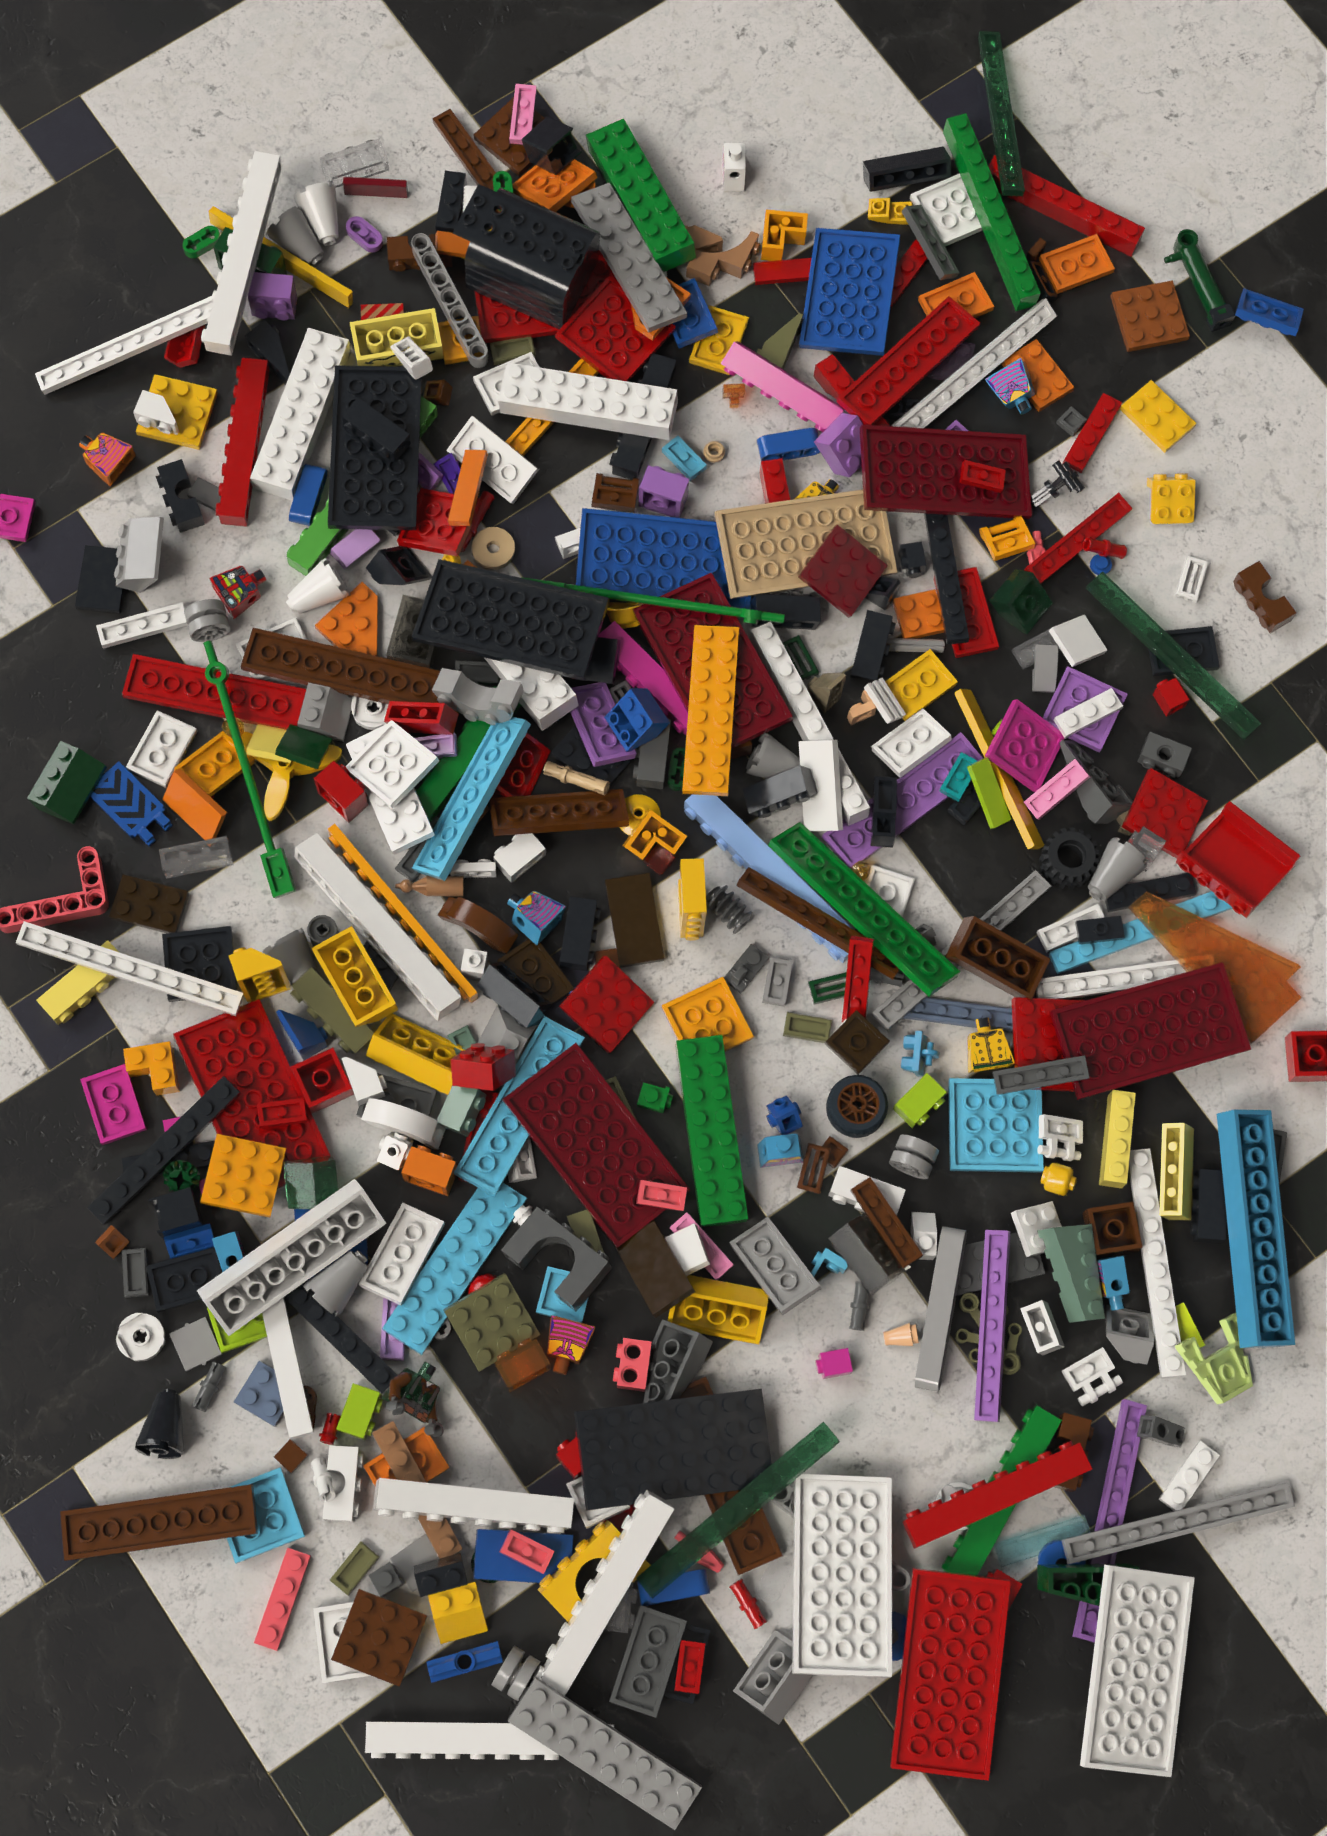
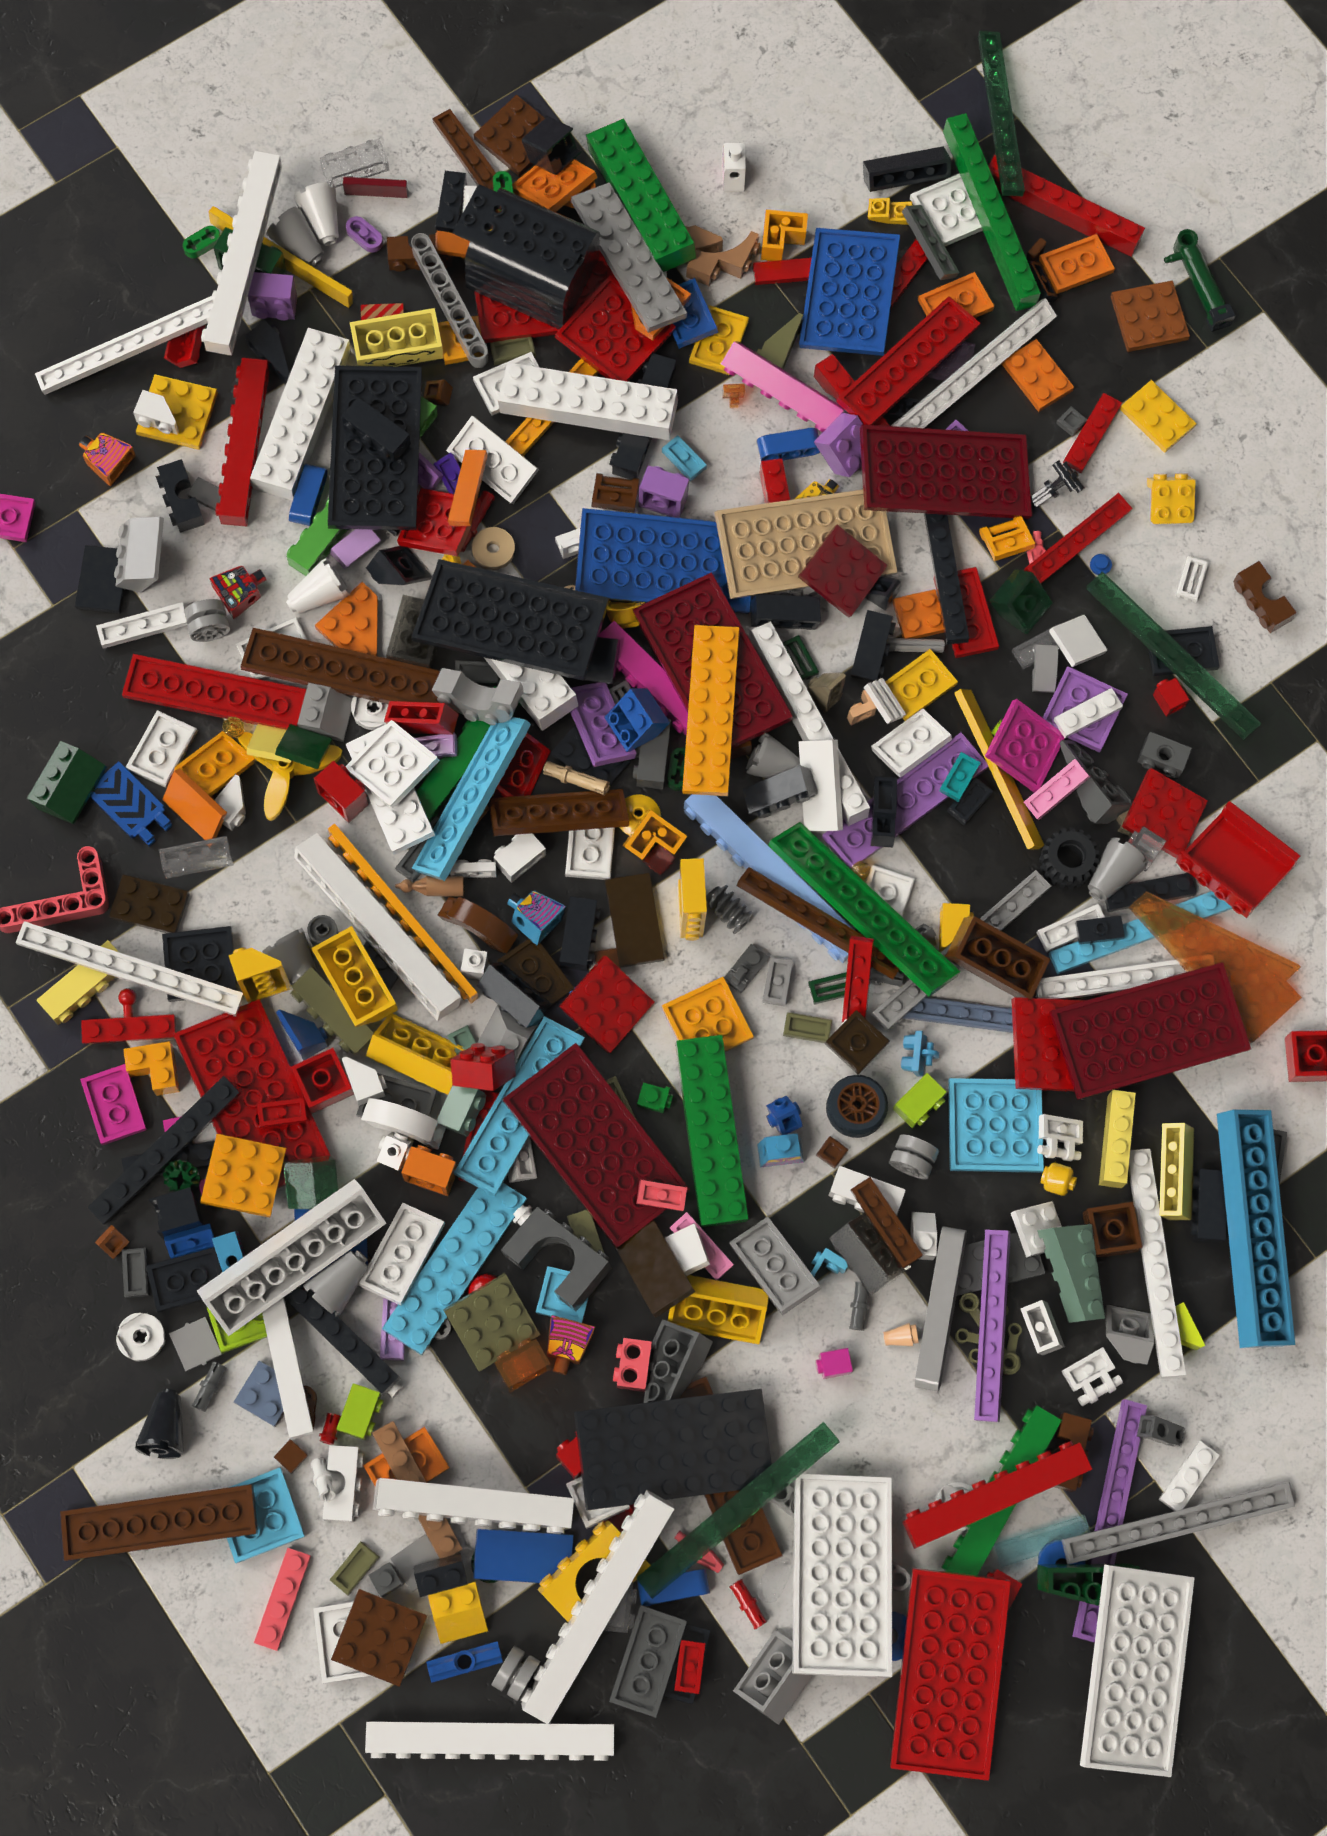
green bar [203,641,296,899] -> none
torso [382,1361,444,1437] -> none
white slope [390,336,433,380] -> none
coral plate [499,1529,554,1574] -> none
light grey plate [508,1677,702,1830] -> none
bright pink plate [509,84,537,145] -> none
green bar [521,577,785,624] -> none
tan plate [703,441,725,463] -> none
reddish brown tile [797,1143,831,1194] -> none
black brick [898,542,927,578] -> none
red plate [960,460,1006,493] -> none
lime tile [967,758,1011,829] -> none
yellow torso [967,1017,1015,1073] -> none
torso [985,358,1035,415] -> none
dark grey plate [992,1055,1089,1095] -> none
red pin [1083,537,1127,559] -> none
dark azure torso [1097,1256,1130,1311] -> none
yellowish green wing [1175,1313,1253,1404] -> none
blue plate [1235,288,1304,336] -> none
none -> red plate [81,988,176,1044]
none -> white slope [214,774,246,830]
none -> white tile [565,828,615,880]
none -> yellow slope [939,903,974,953]

